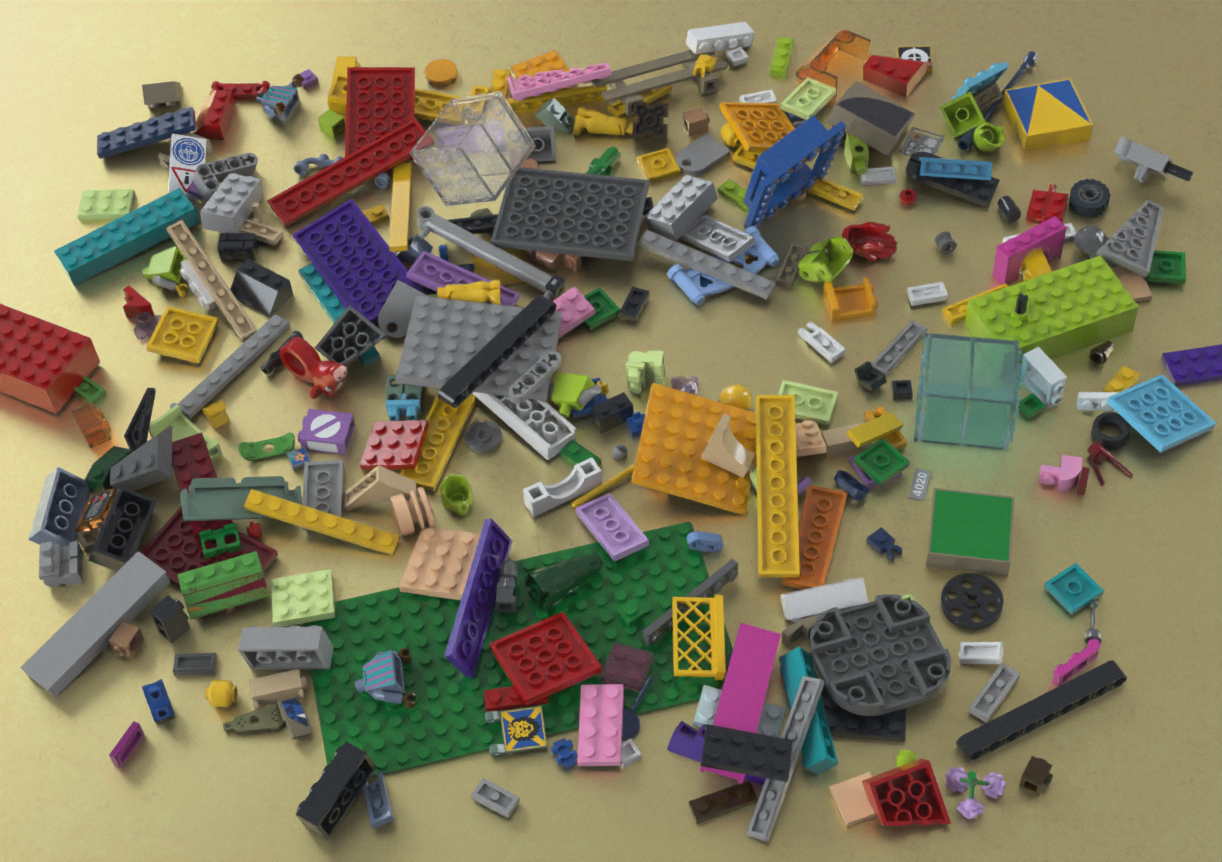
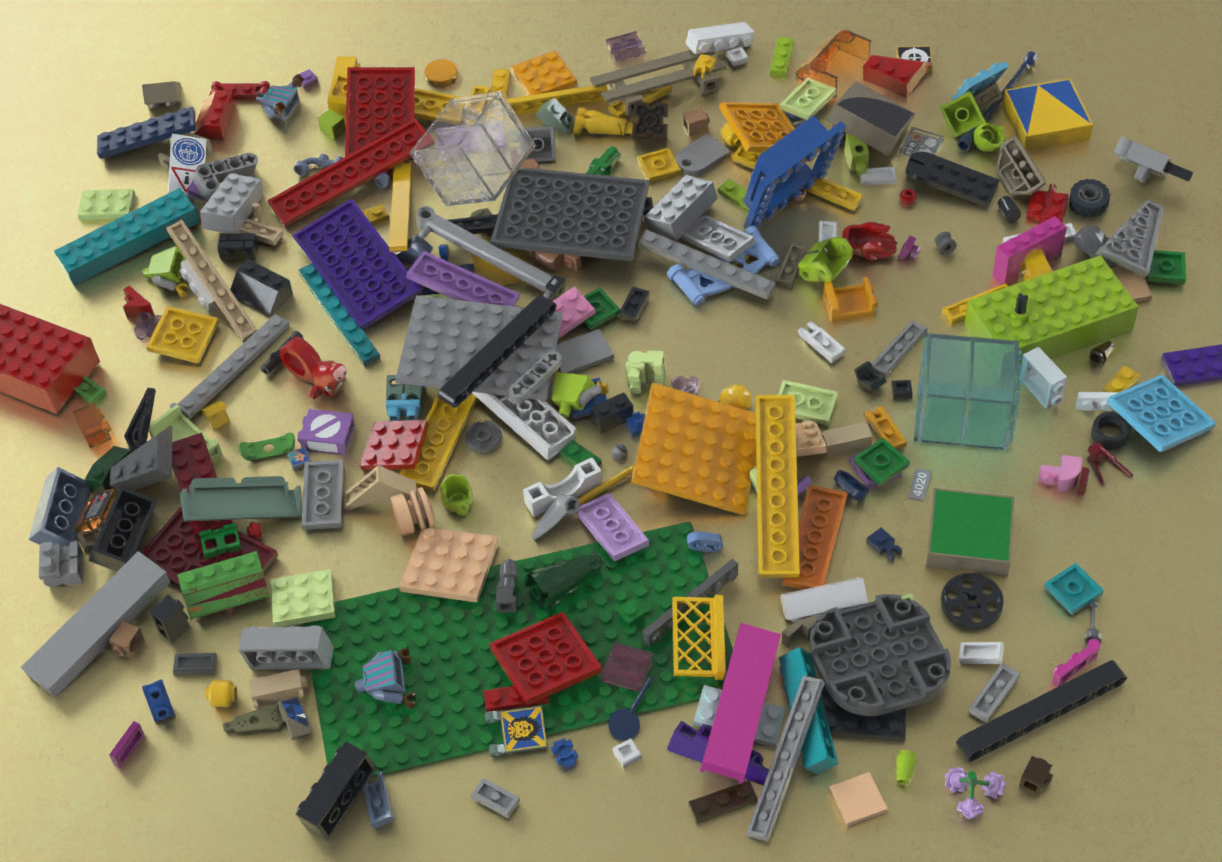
yellow plate [244,489,400,556] -> none
dark grey wedge [315,305,387,366] -> none
light grey tile [378,280,430,339] -> none
yellow piece [437,280,500,305] -> none
dark purple plate [445,518,513,678] -> none
bright pink wing [507,63,612,101] -> none
bright pink plate [577,684,624,766] -> none
black plate [700,724,793,782] -> none
tan arch [701,413,755,478] -> none
white plate [740,89,777,103] -> none
yellow tile [846,411,904,448] -> none
red wedge [862,758,951,826] -> none
white plate [907,282,948,306] -> none
dark azure panel [919,157,993,180] -> none
green plate [1017,393,1046,419] -> none
none -> light grey piece [531,494,580,541]
none -> light grey tile [555,329,614,374]
none -> plate [606,31,646,62]
none -> white tile [819,221,837,251]
none -> magenta tile [897,235,921,261]
none -> dark tan wedge [996,135,1046,196]

